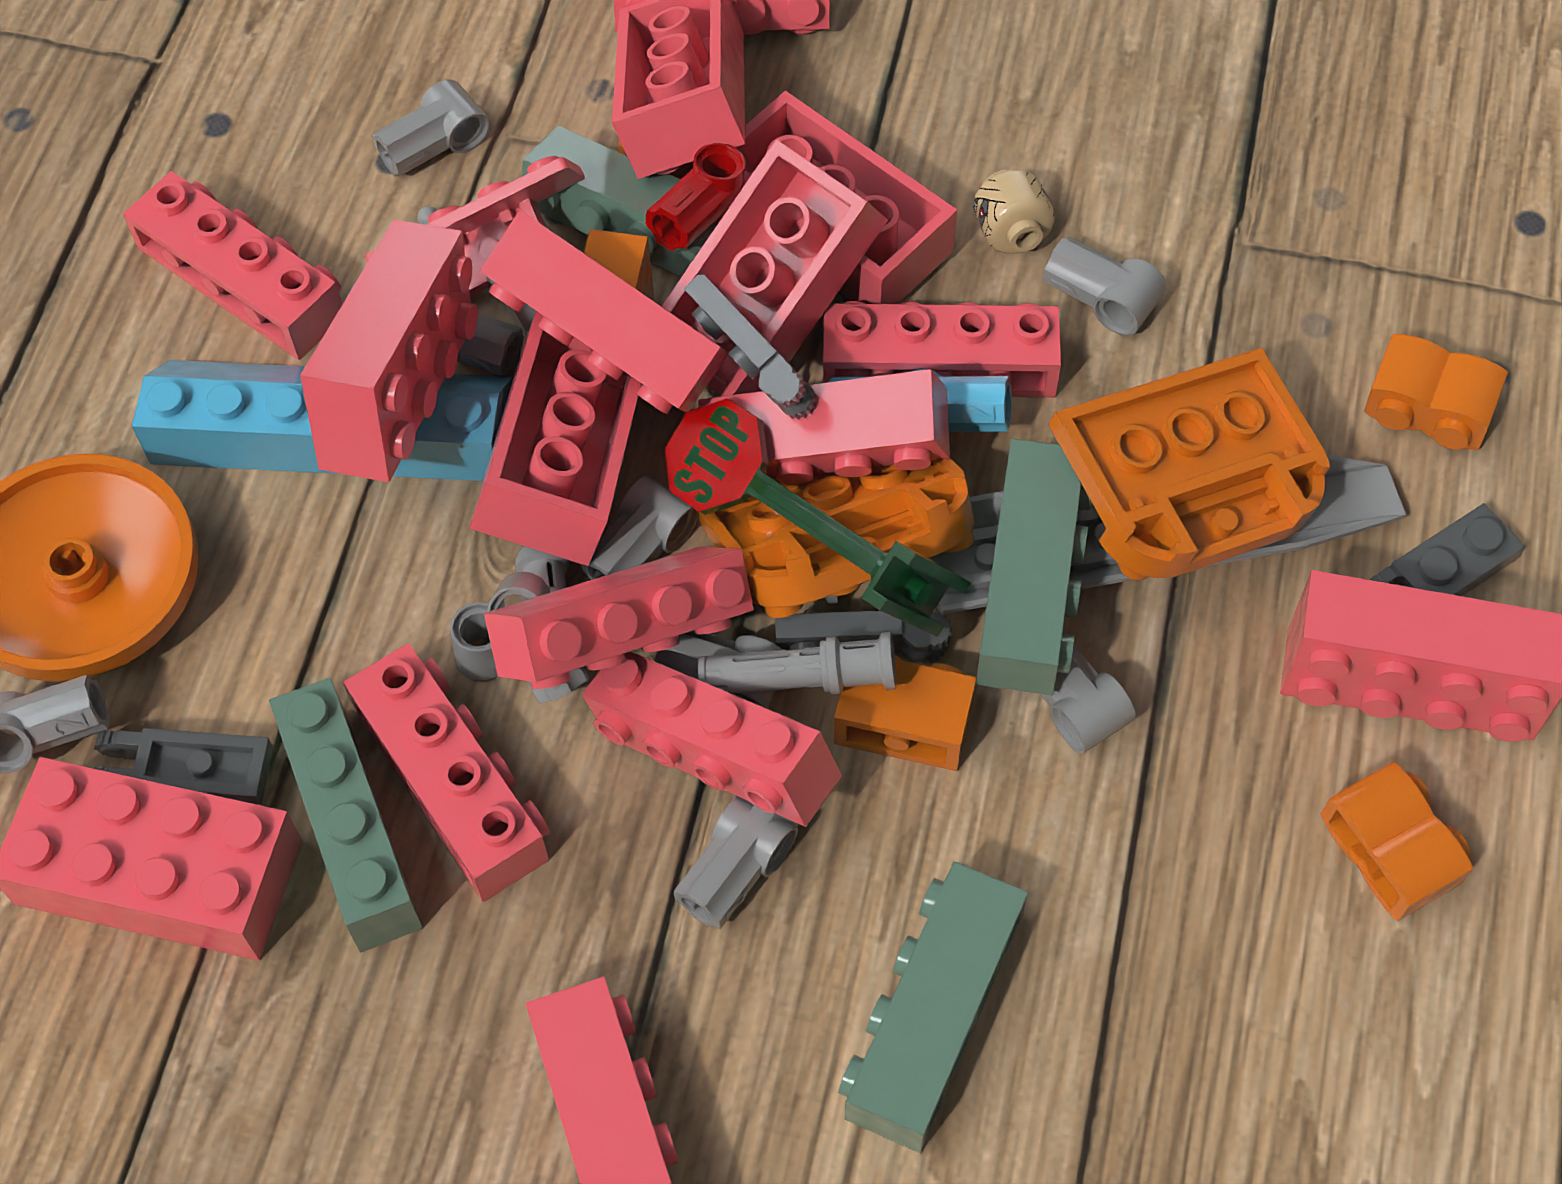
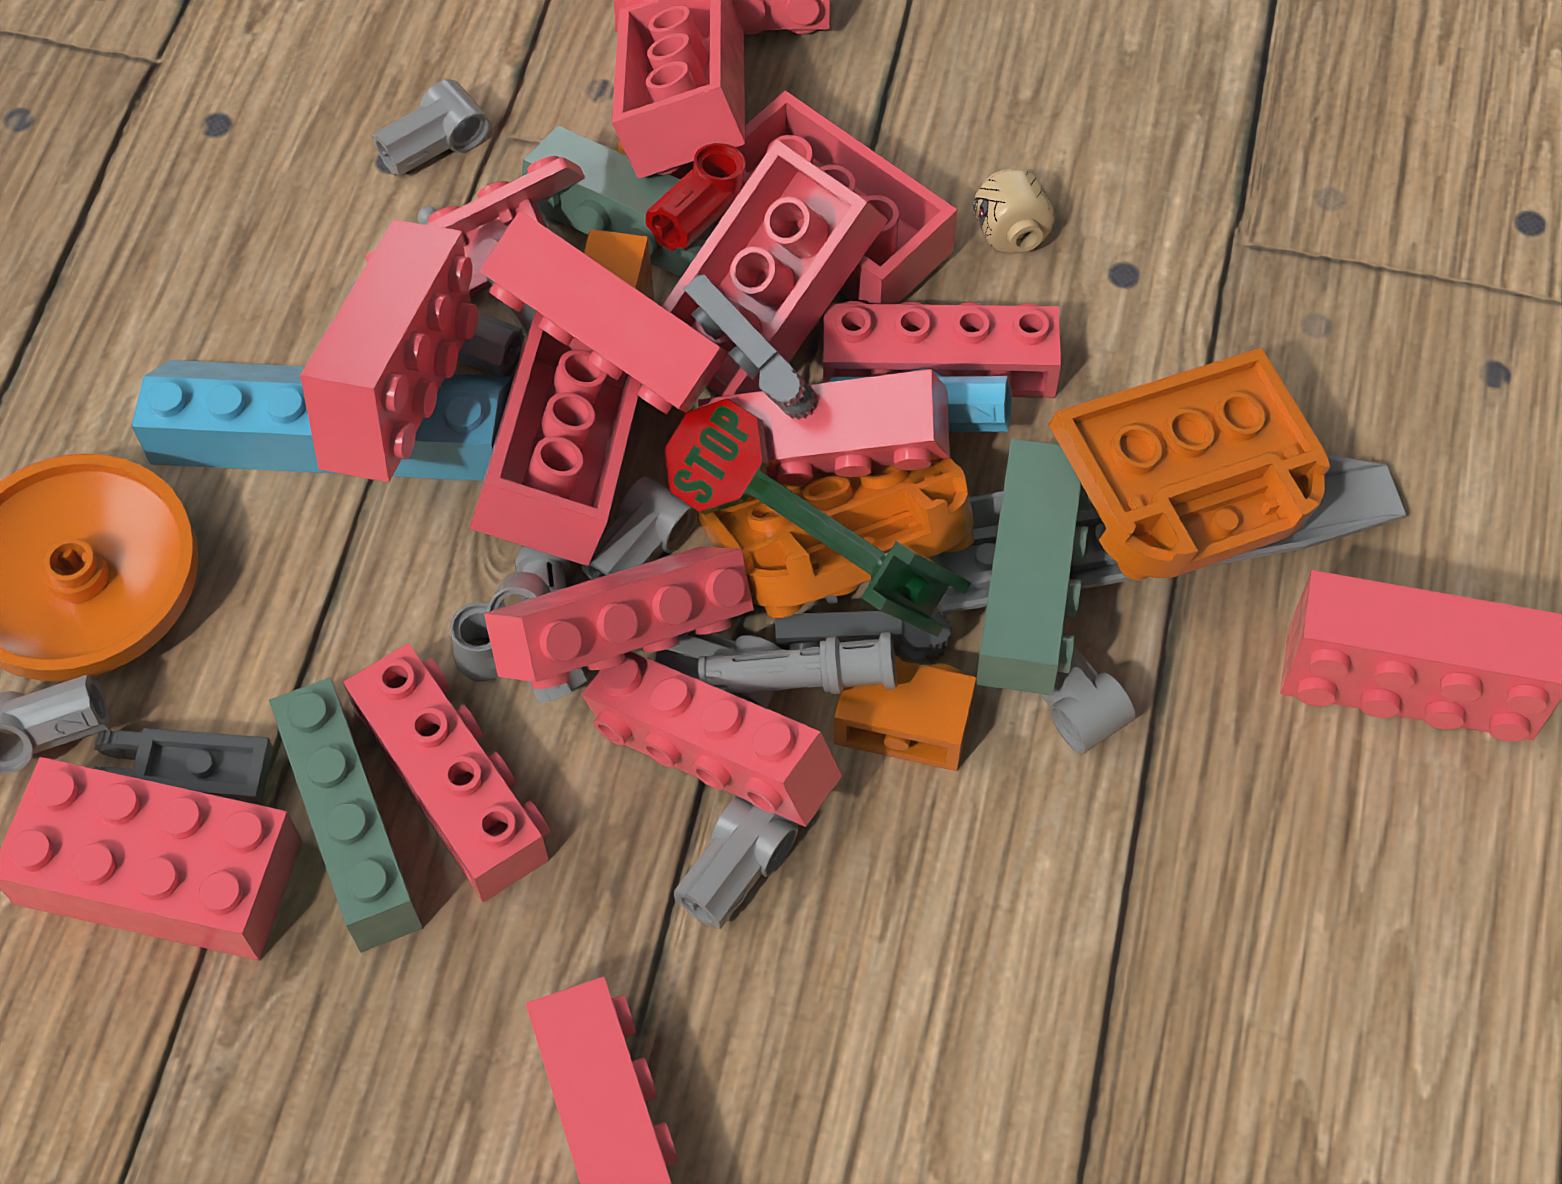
coral brick [123,171,342,360] -> none
sand green brick [838,861,1028,1153] -> none
light grey piece [1042,237,1167,336] -> none
orange brick [1320,762,1474,922] -> none
orange brick [1364,334,1508,450] -> none
dark grey hinge [1369,503,1526,596] -> none

